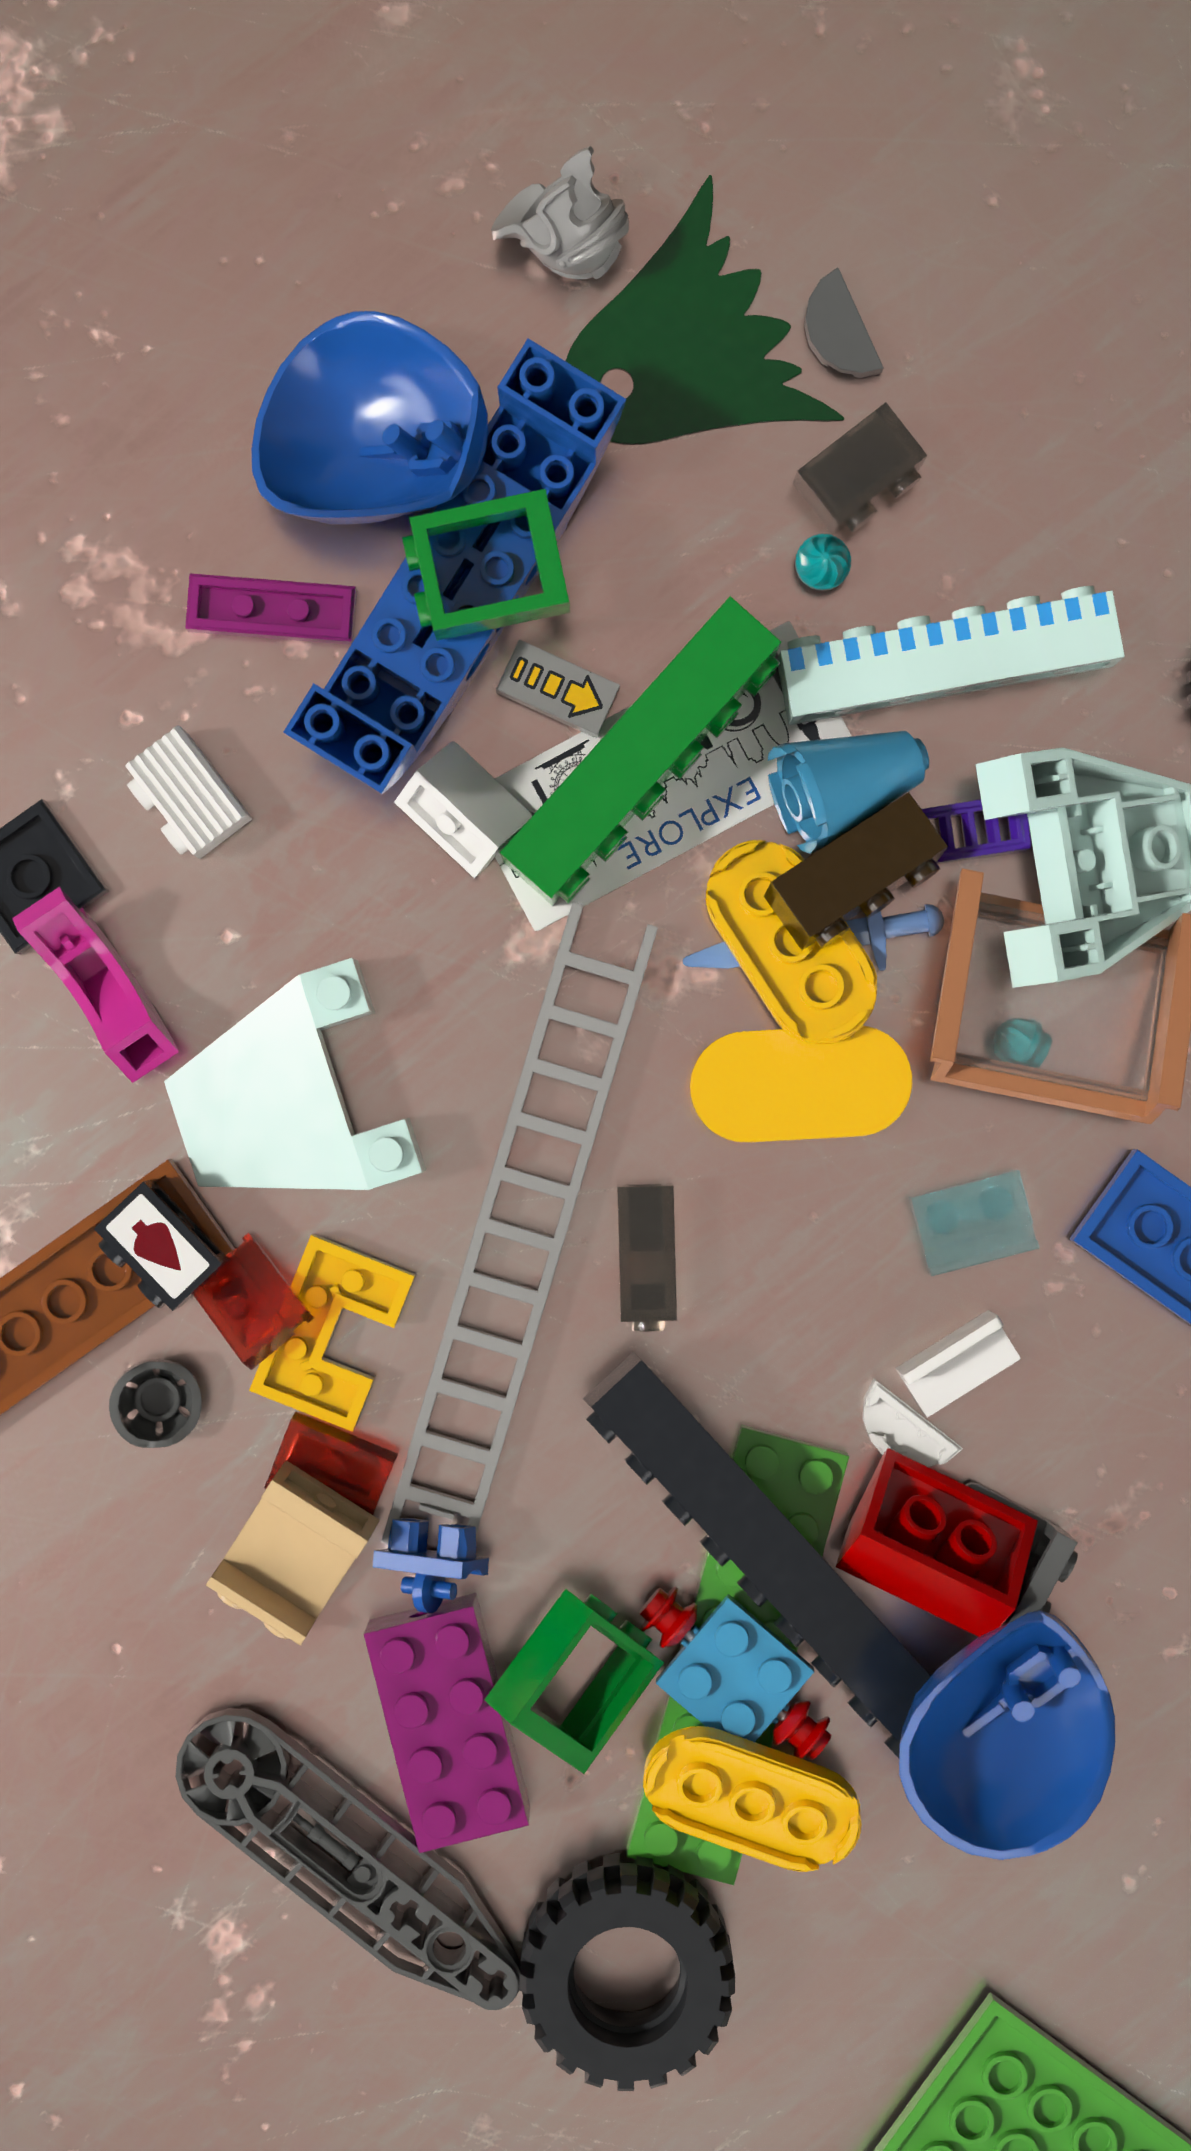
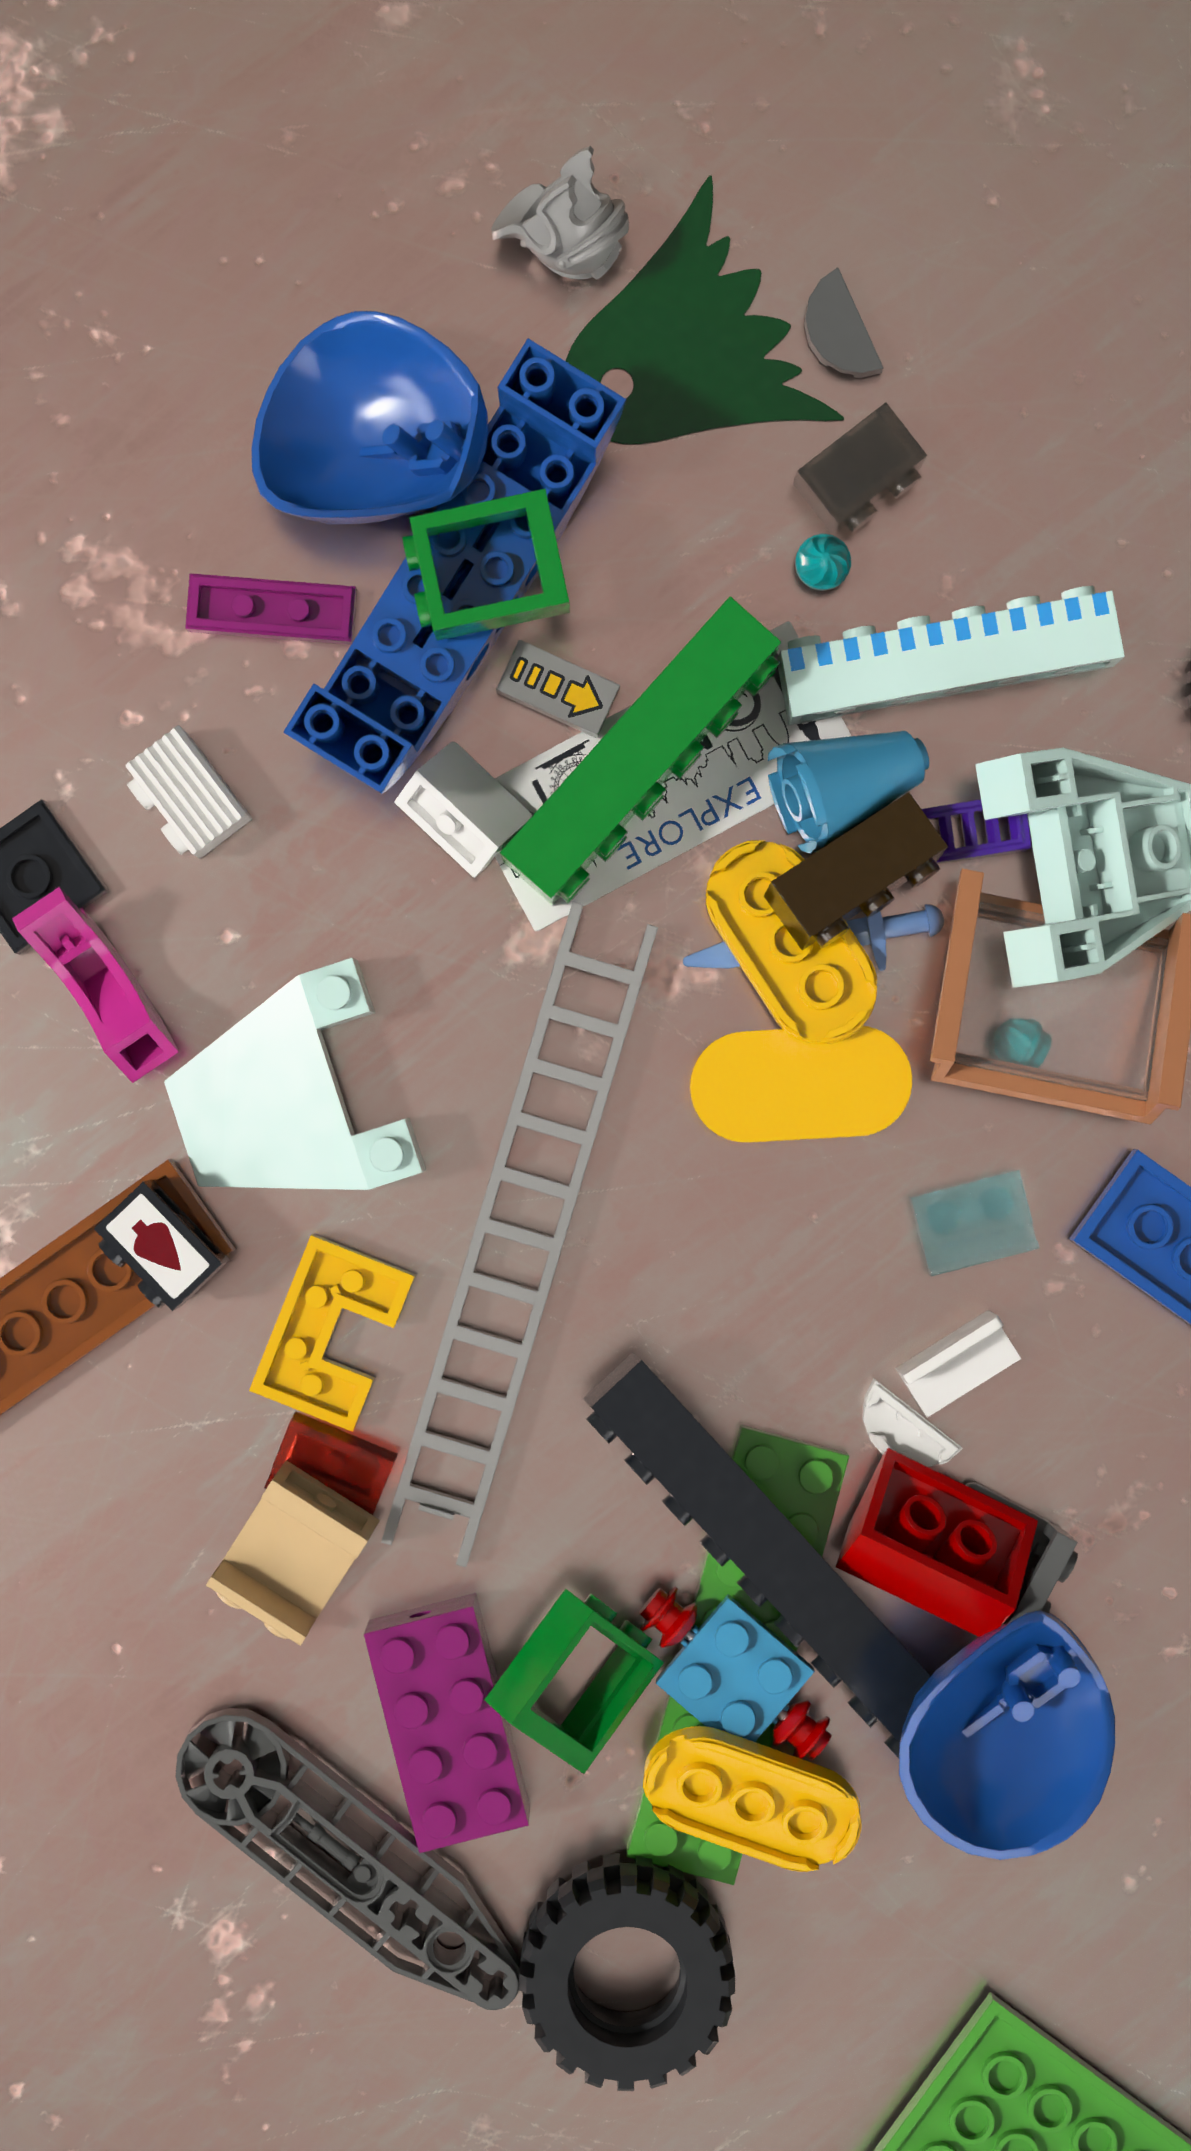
dark grey helmet [109,1359,202,1448] -> none
clear red plate [194,1233,315,1370] -> none
blue hips [373,1518,489,1614] -> none
clear smoke brick [617,1183,677,1332] -> none

